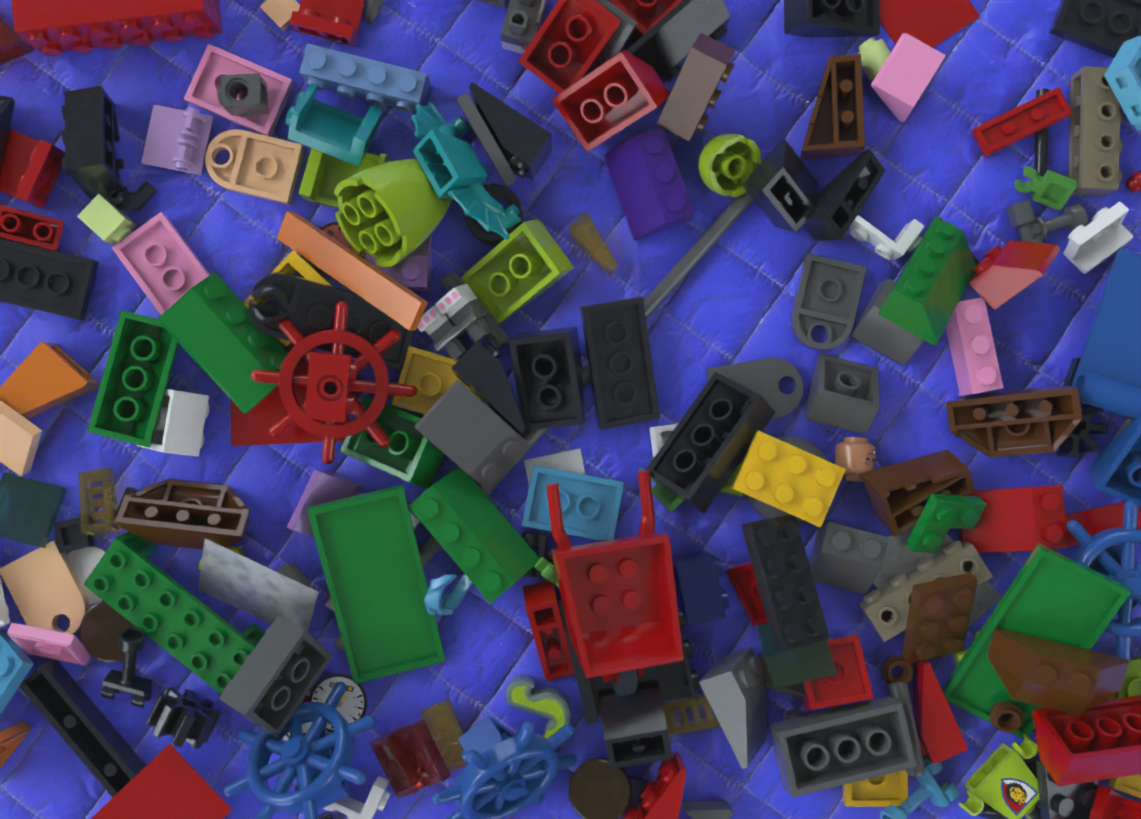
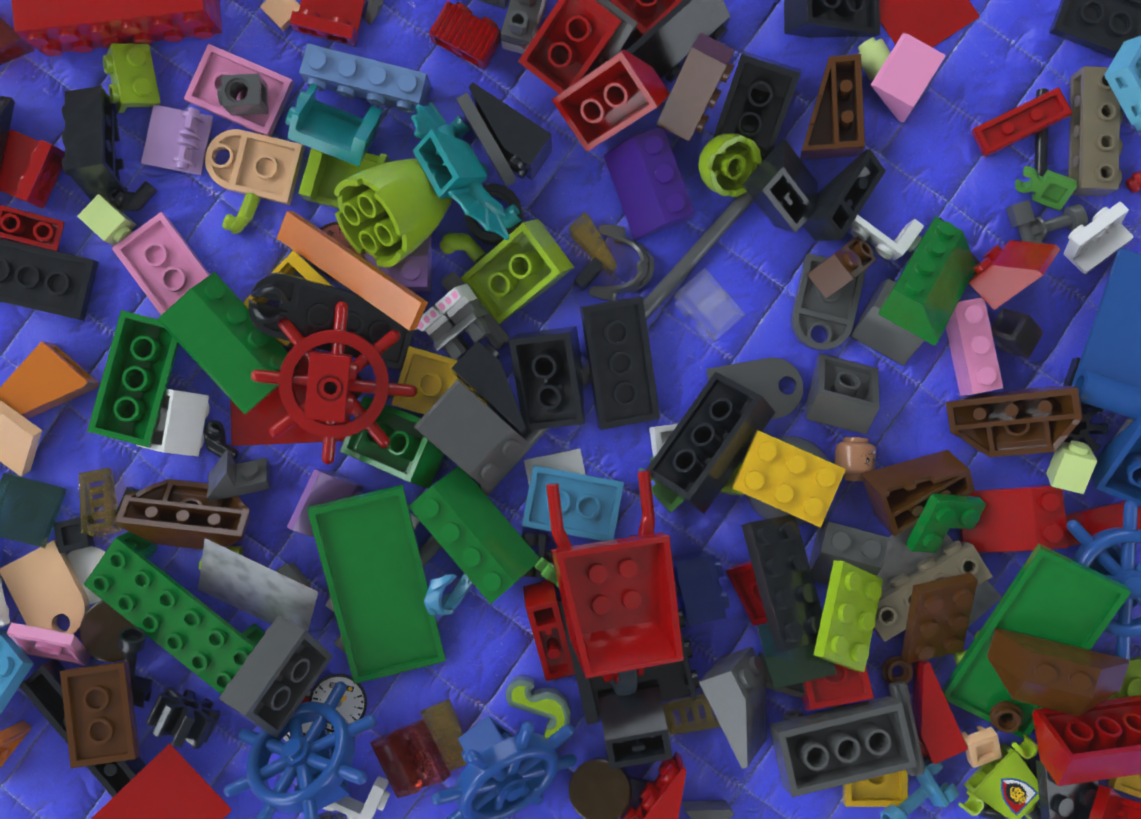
none -> reddish brown plate [60,661,140,768]
none -> lime bracket [103,43,161,113]
none -> black arm [204,420,239,461]
none -> dark grey slope [207,450,270,502]
none -> lime arm [222,193,261,234]
none -> red brick [429,1,501,70]
none -> lime arm [439,232,486,263]
none -> black tile [574,257,603,291]
none -> dark grey helmet [589,225,654,301]
none -> clear brick [674,268,746,342]
none -> black slope [713,51,801,161]
none -> reddish brown slope [807,236,876,299]
none -> lime plate [813,560,883,672]
none -> light nougat tile [962,726,1002,768]
none -> clear smoke brick [991,308,1044,359]
none -> yellowish green brick [1046,441,1097,494]

